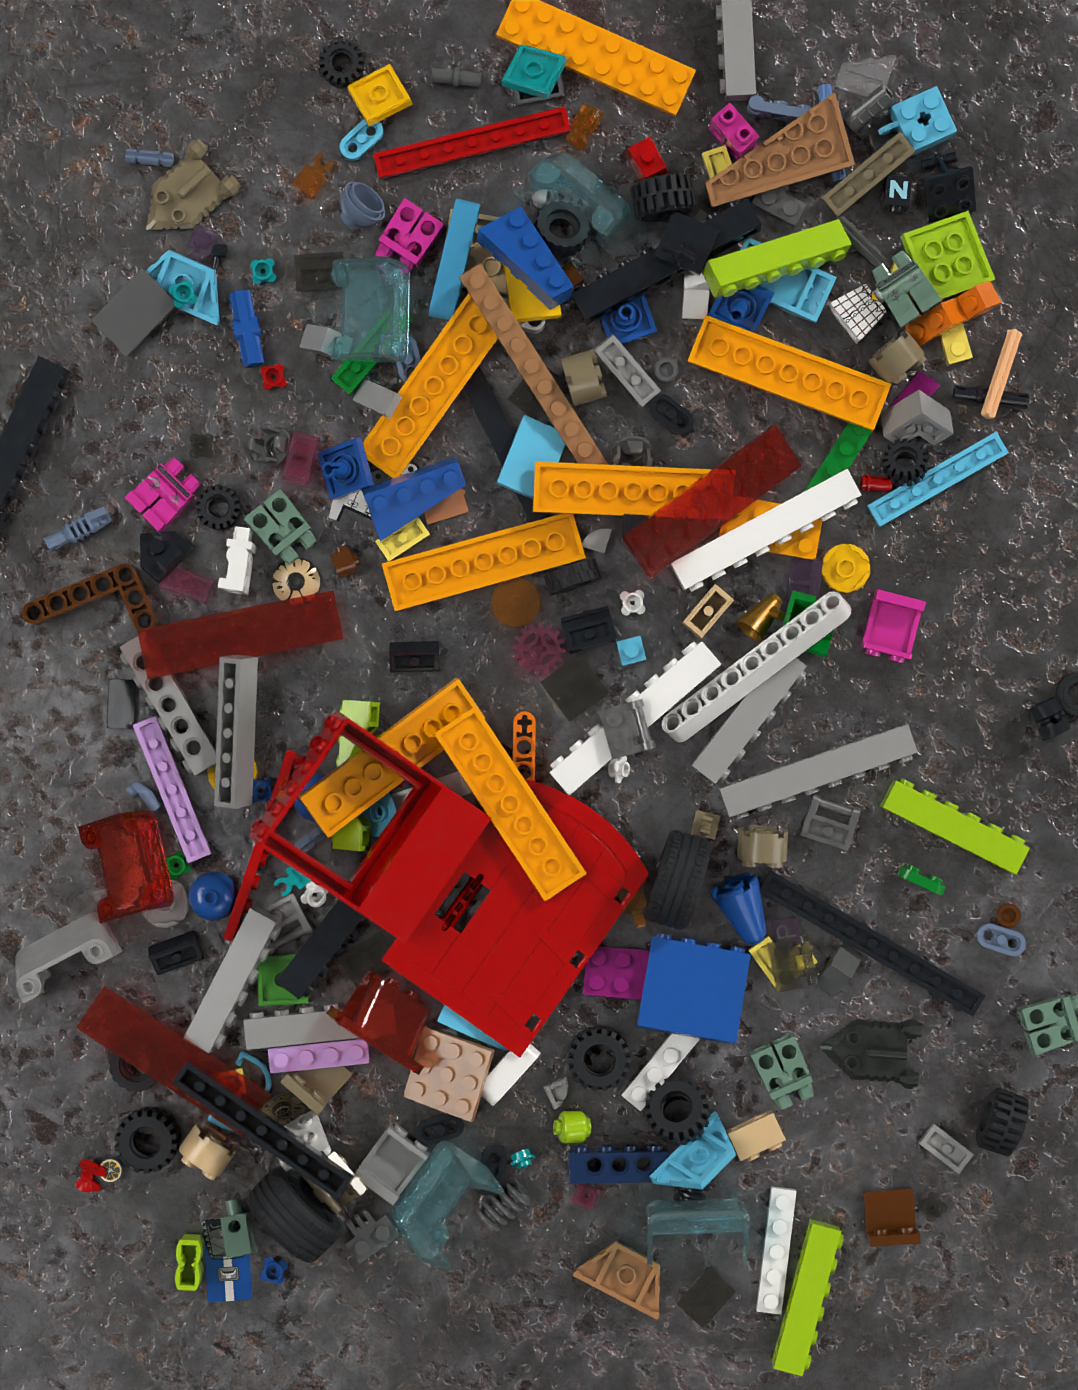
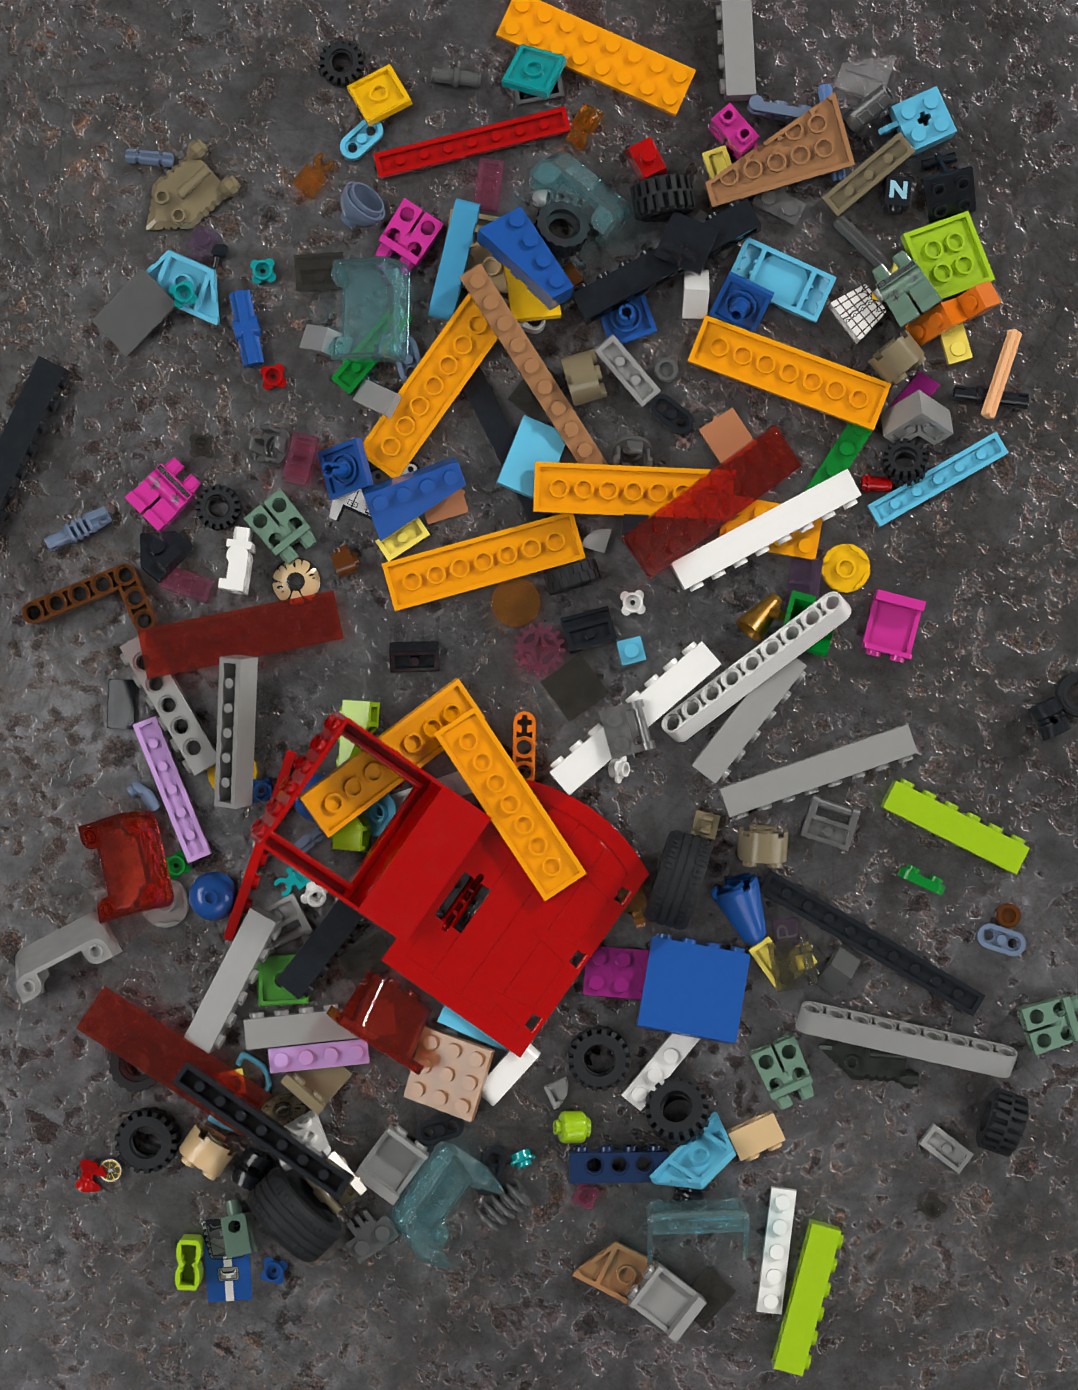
black slope [148,930,204,975] -> none
tan brick [682,584,734,639] -> none
lime brick [702,219,852,298] -> none
reddish brown bracket [864,1188,921,1247] -> none
none -> black wheel [231,1146,275,1191]
none -> clear pink plate [474,158,504,212]
none -> light grey panel [626,1261,707,1342]
none -> nougat piece [698,407,756,466]
none -> light grey beam [795,1001,1018,1078]

